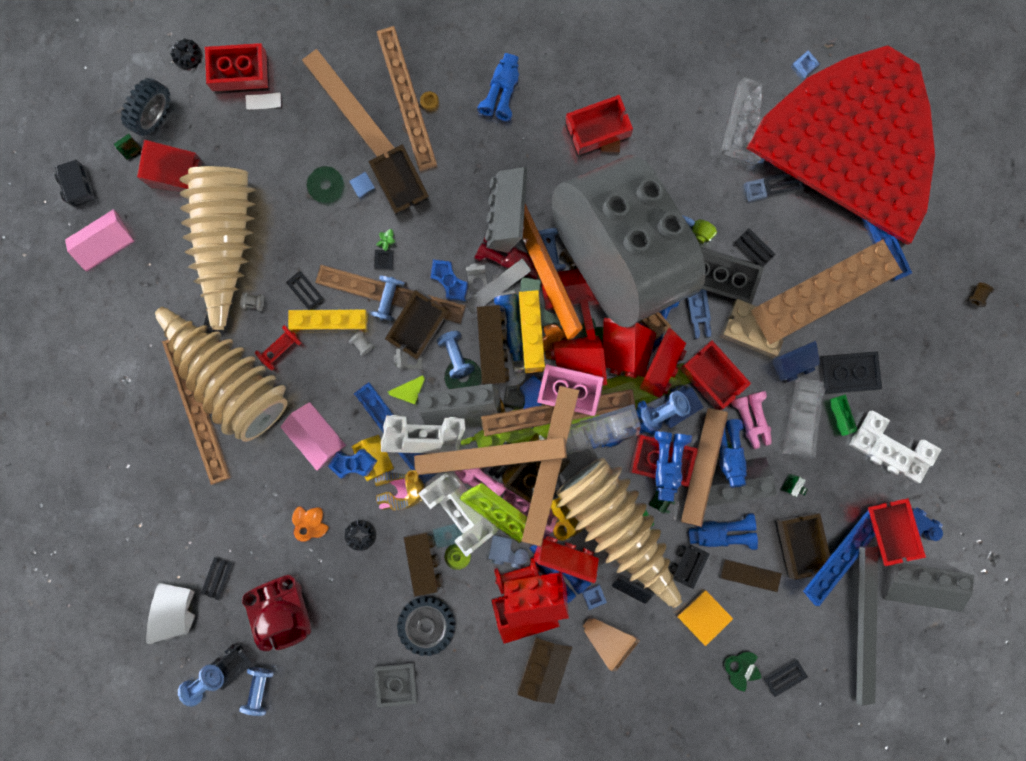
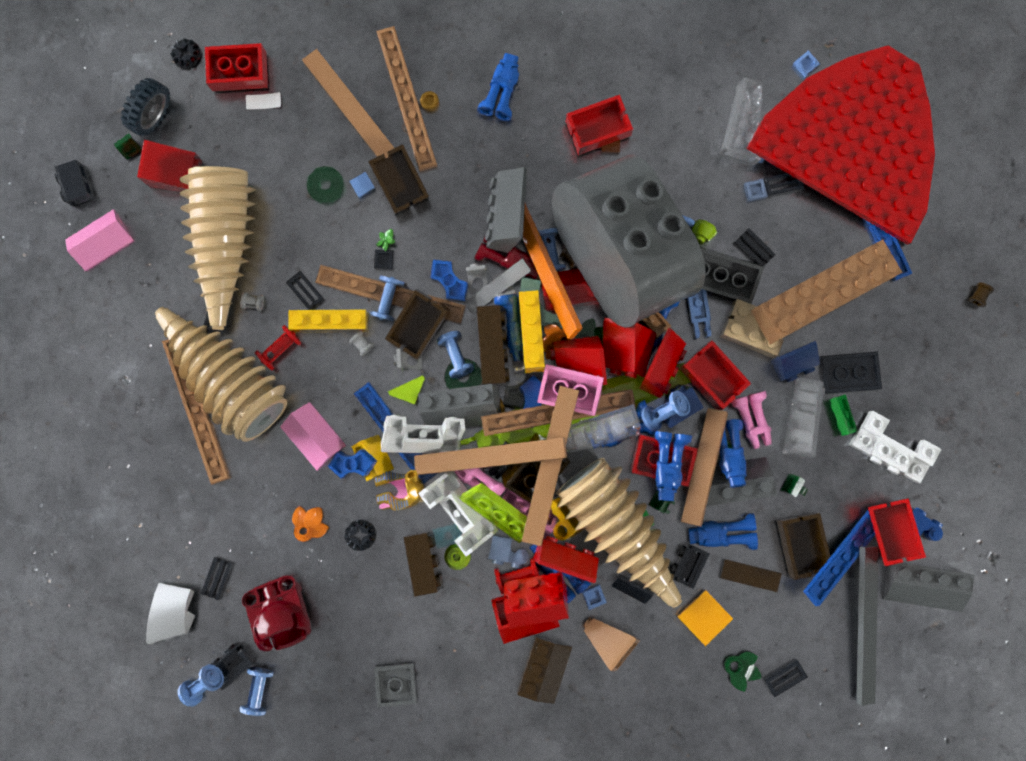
wheel [397,596,456,656] -> none
red tile [580,299,596,342] -> none

